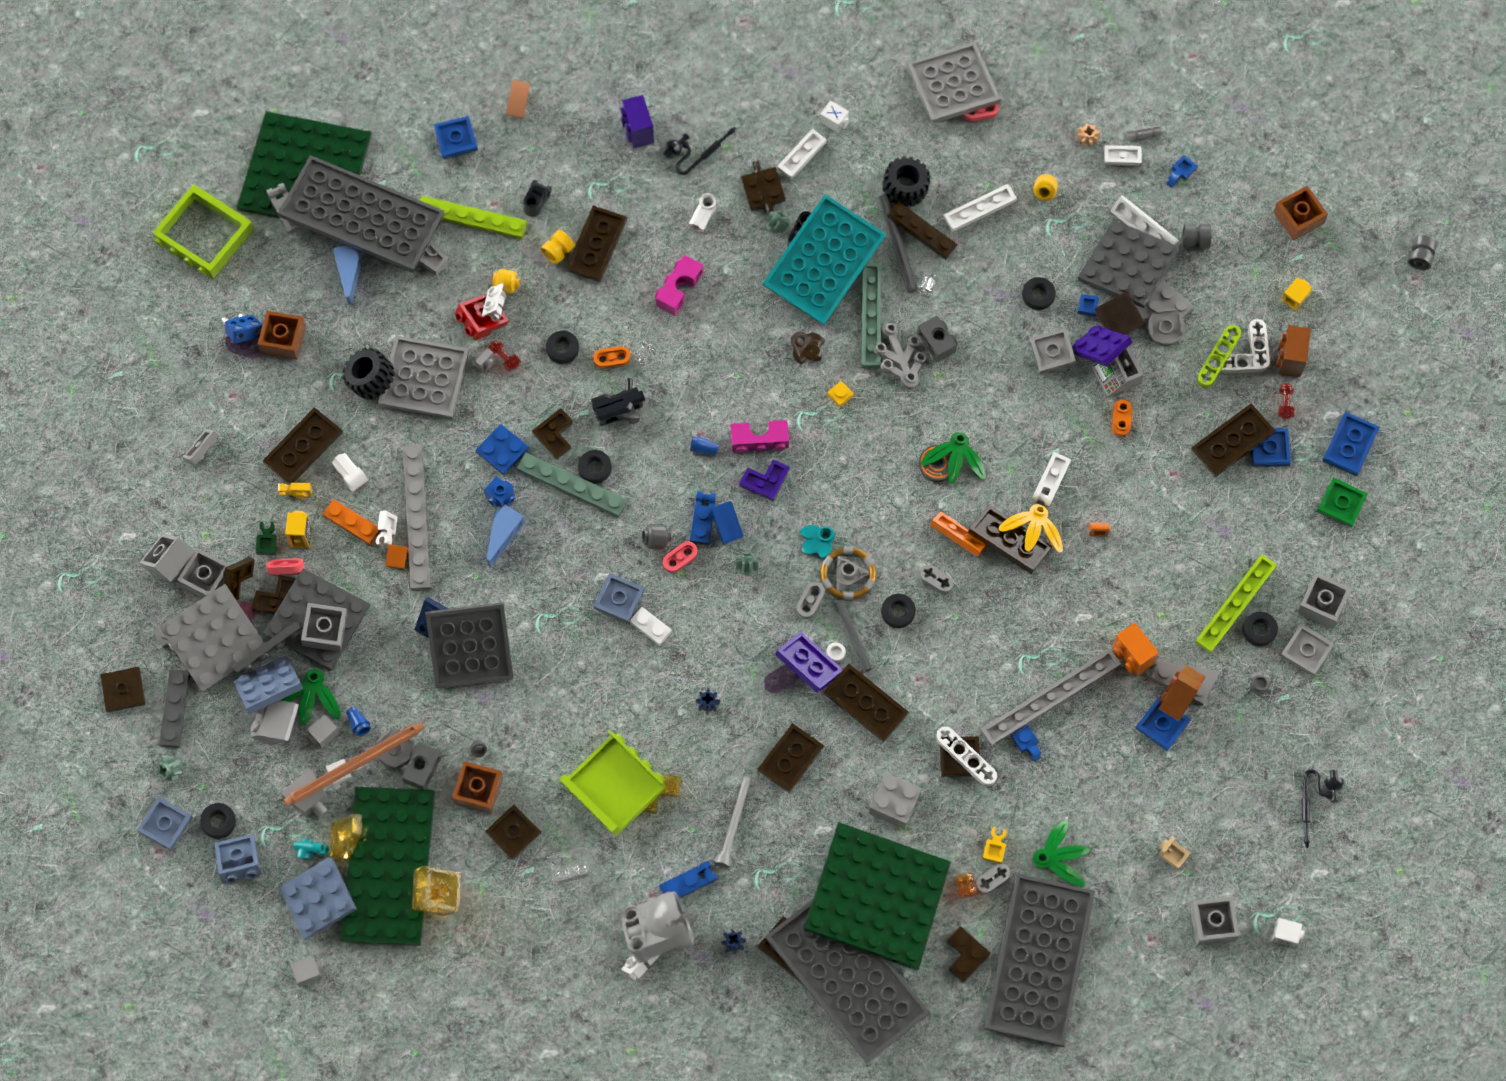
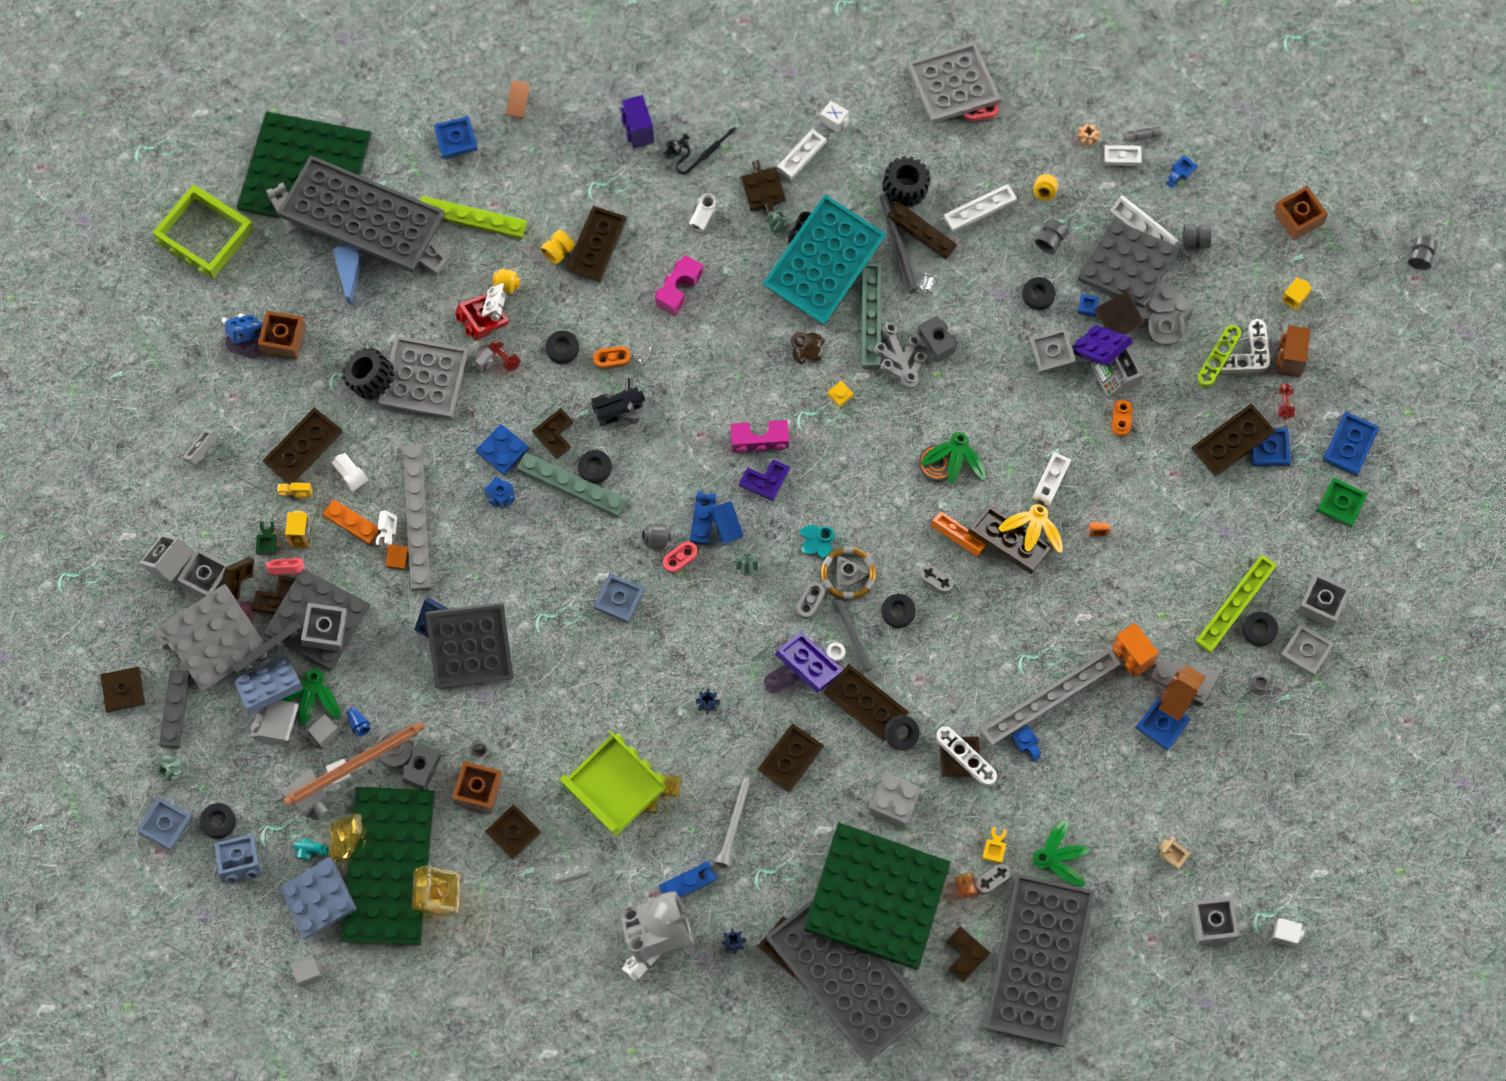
medium blue slope [487,505,525,567] -> none
black piece [523,180,552,217] -> none
white plate [630,607,672,646] -> none
blue cone [690,435,719,455] -> none
black piece [1301,769,1344,848] -> none
none -> black tyre [885,715,920,751]
none -> dark grey wheel [1035,219,1068,254]

